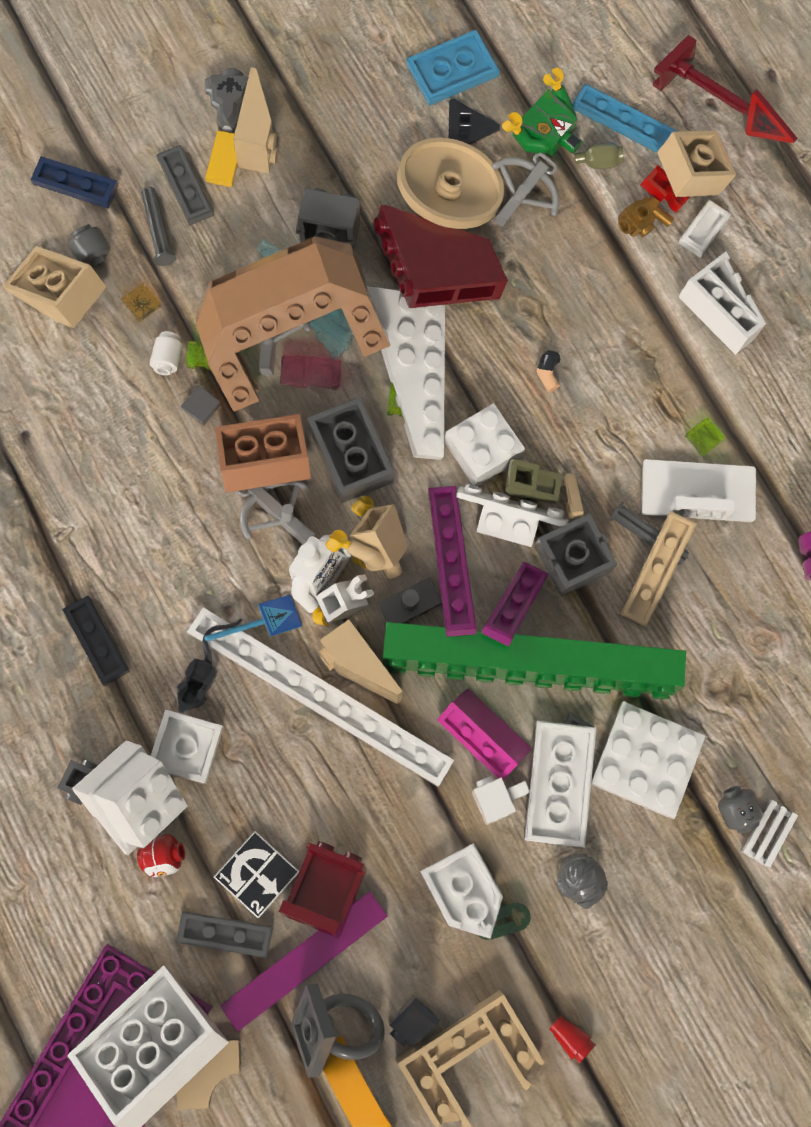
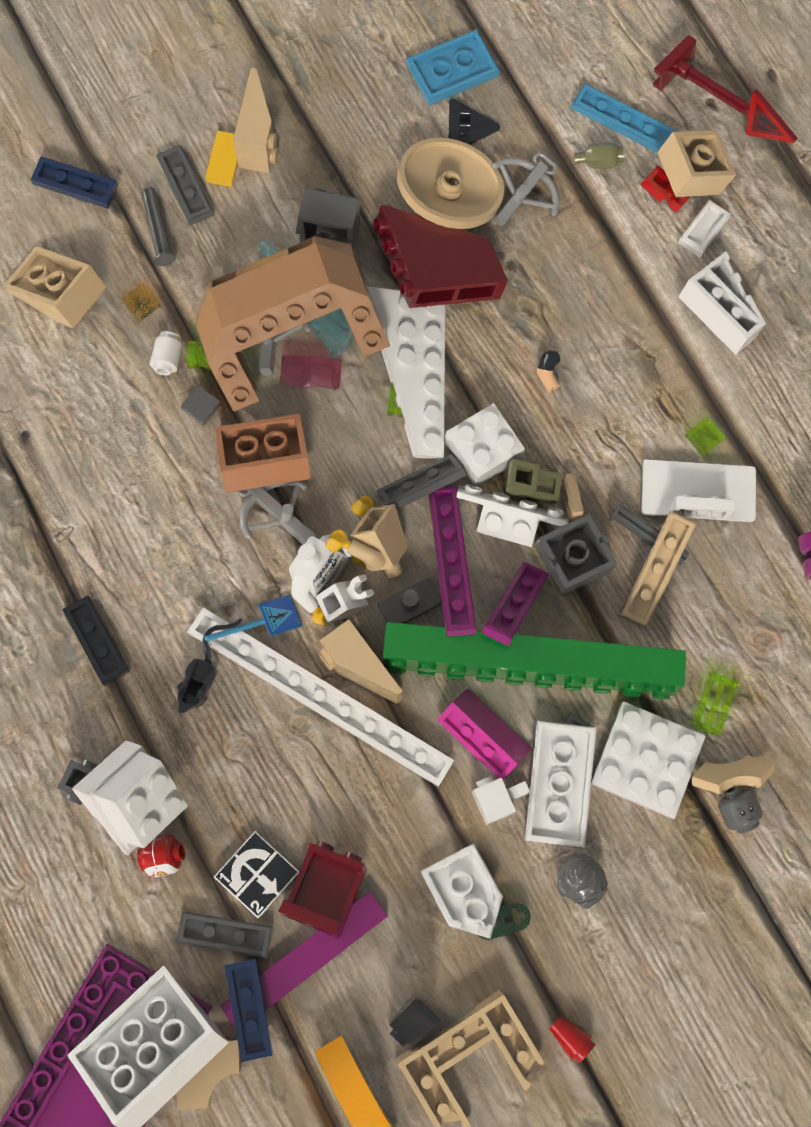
dark grey head [69,224,110,268] -> none
white plate [151,710,224,784] -> none
dark grey rock [205,68,248,133] -> none
dark grey tile [291,983,385,1078] -> none
dark grey brick [307,397,394,504] -> none
green torso [502,68,582,156] -> none
pearl gold piece [618,197,674,238] -> none
white tile [741,800,798,868] -> none
none -> dark blue plate [225,959,273,1062]
none -> dark grey tile [377,454,466,510]
none -> clear neon green tile [690,671,739,737]
none -> tan tile [692,755,774,794]

